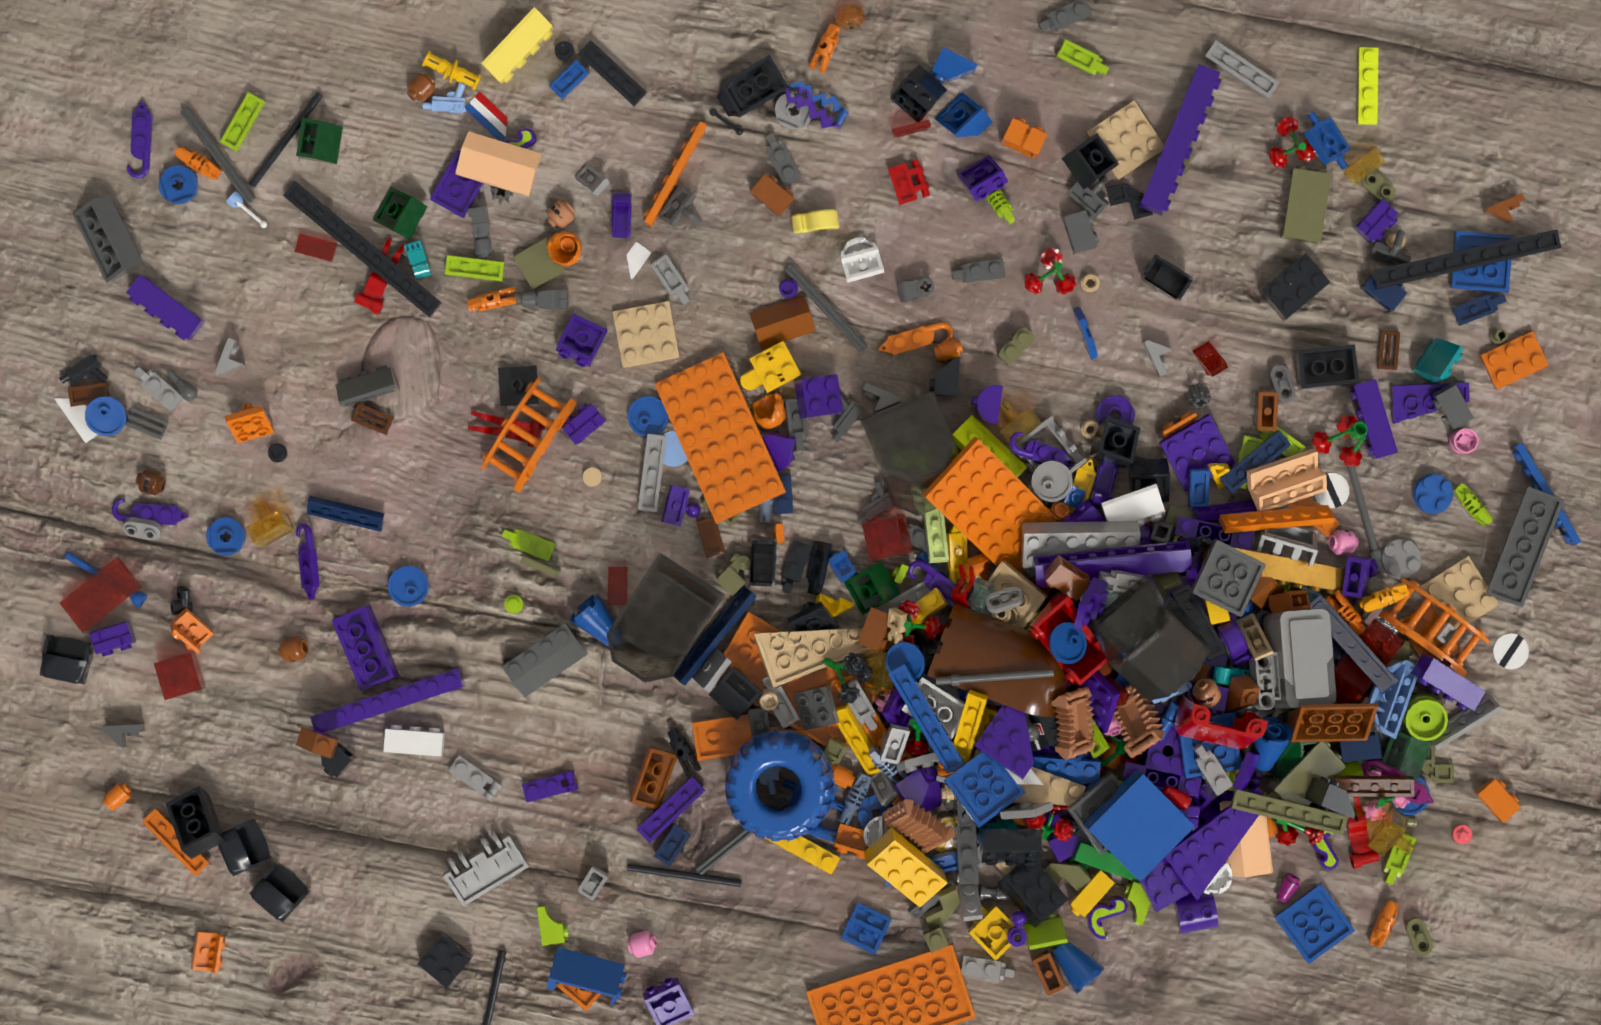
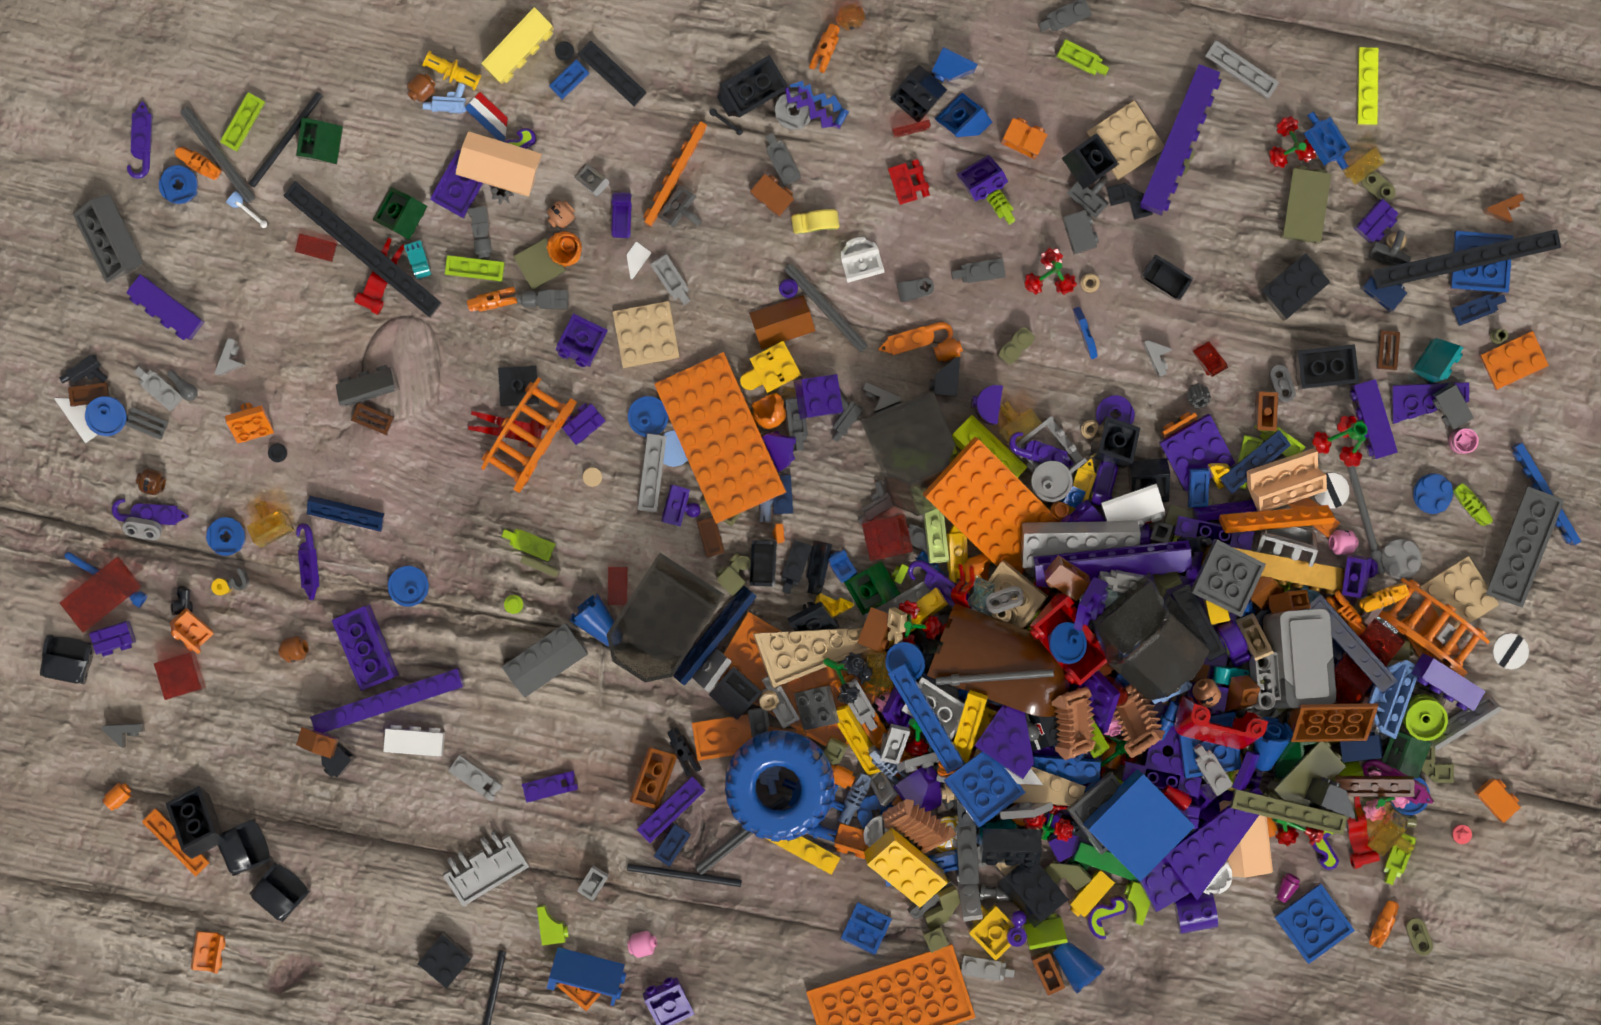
none -> leg [211,568,250,595]

